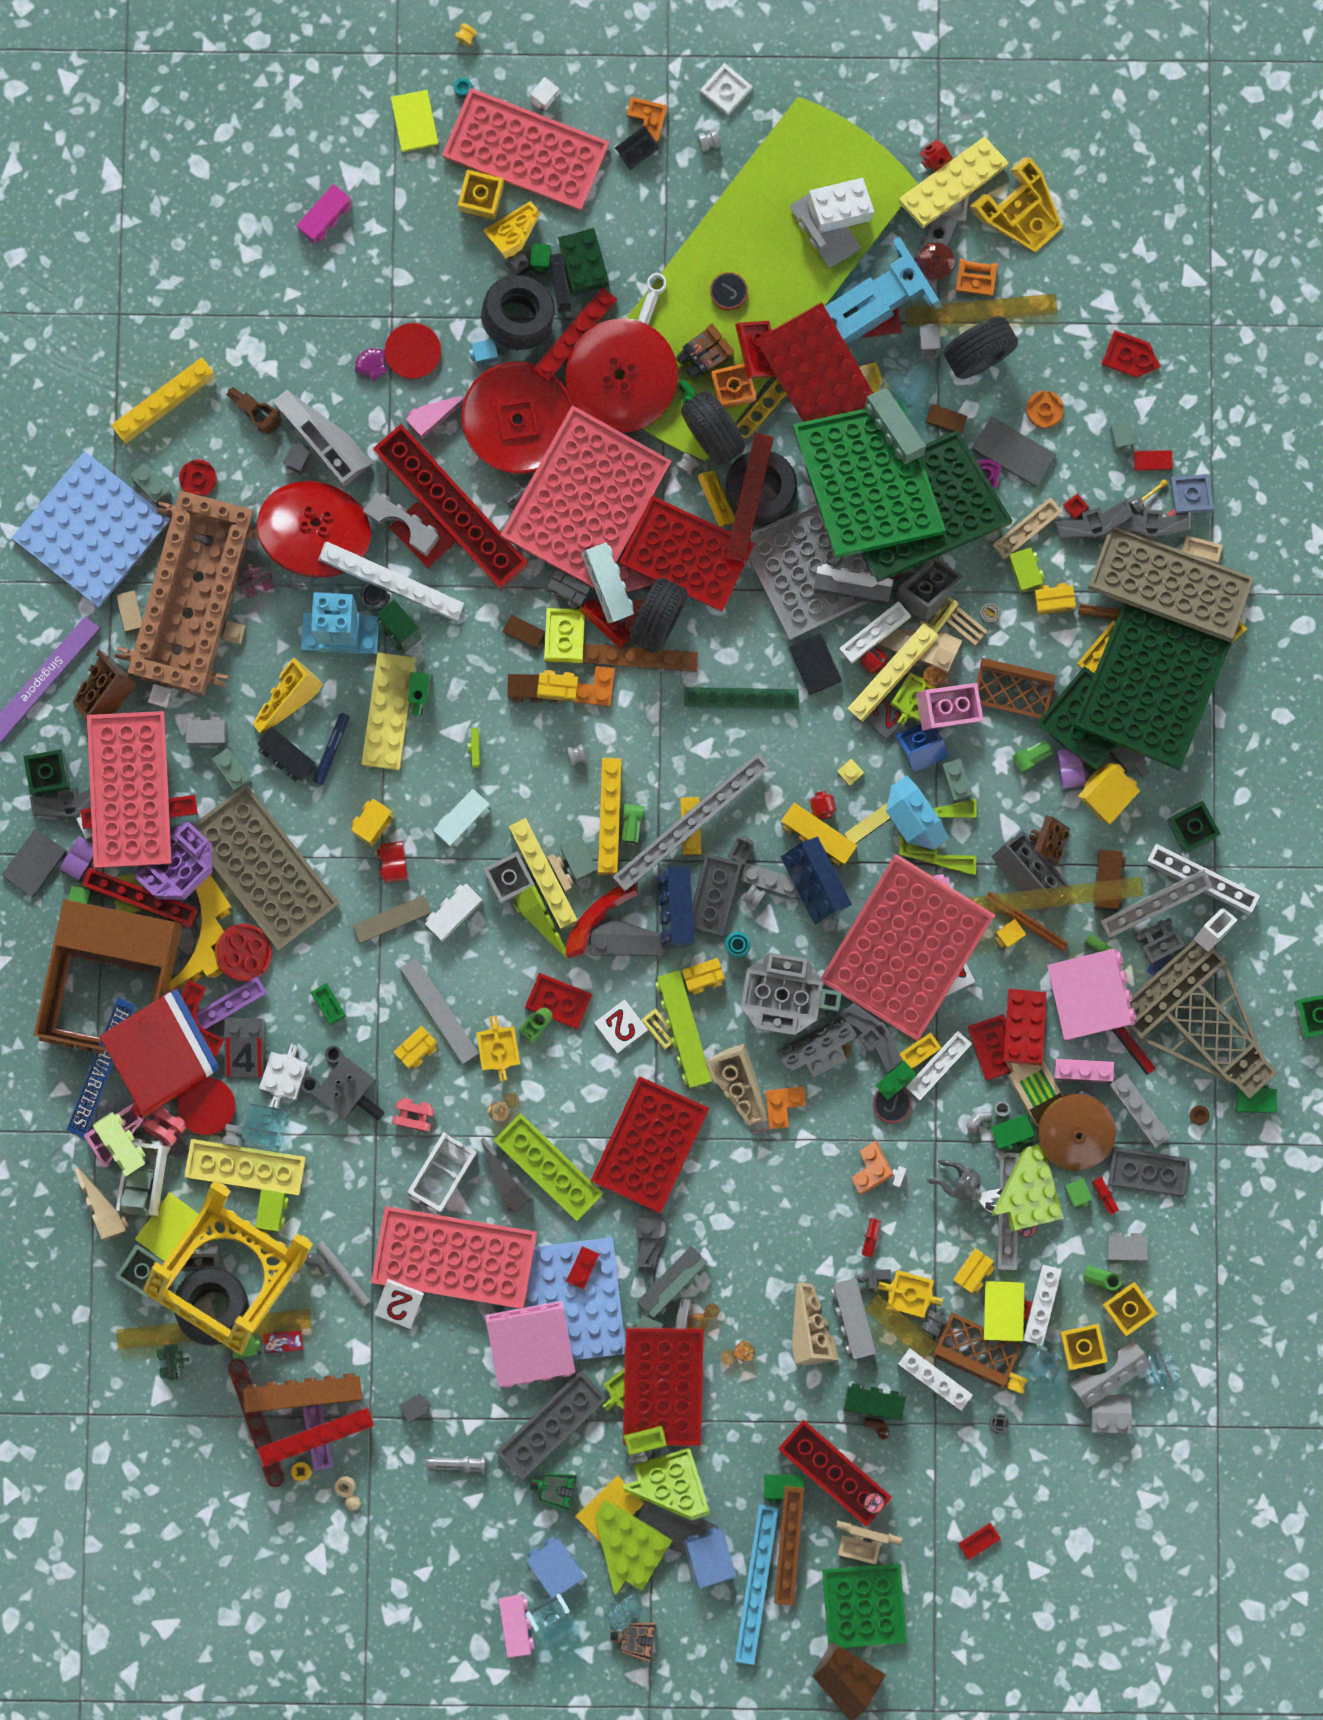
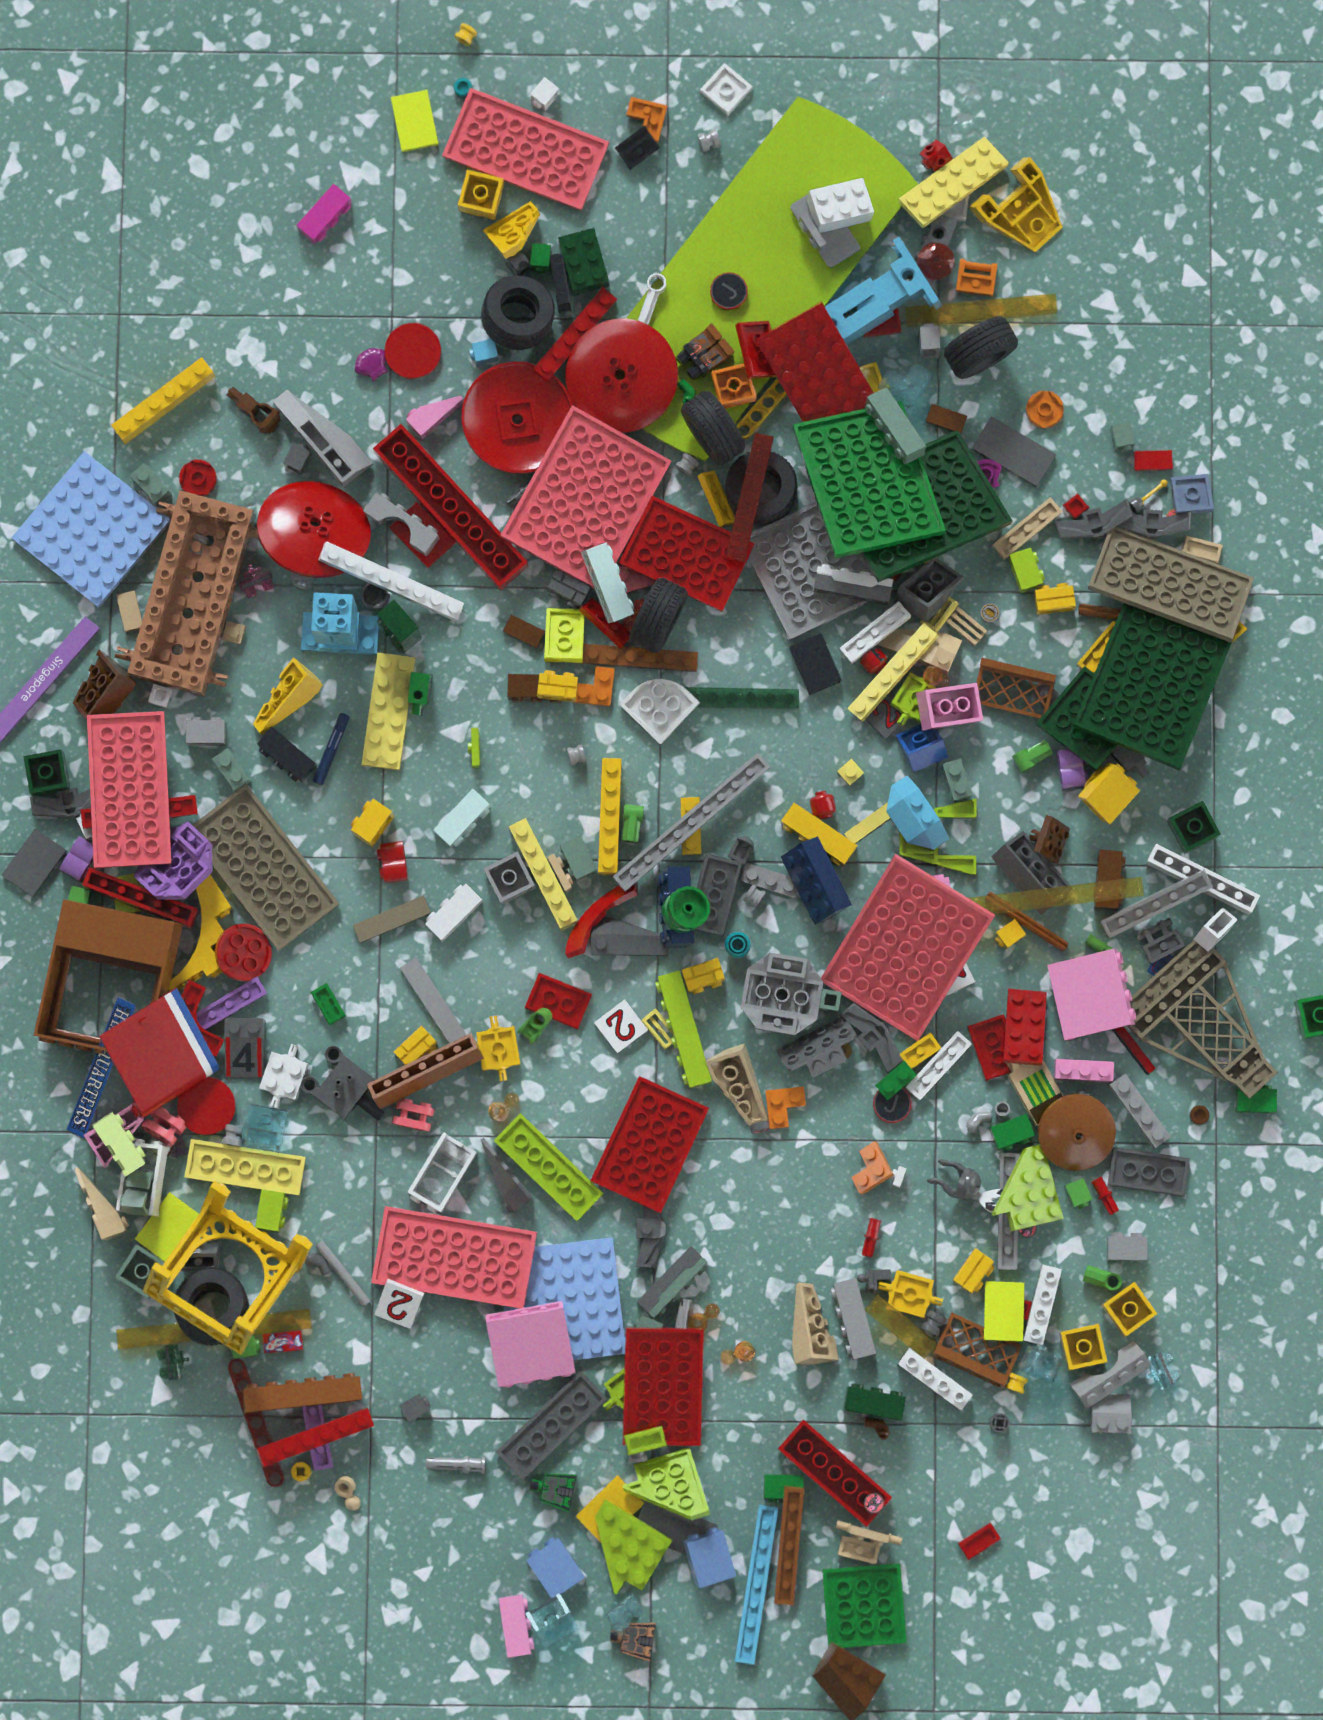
lime wedge [513,885,568,959] -> none
red plate [566,1246,600,1290] -> none
red tile [1101,330,1161,378] -> none
none -> dark orange brick [367,1033,484,1109]
none -> white plate [620,679,700,744]
none -> green wheel [662,886,710,933]

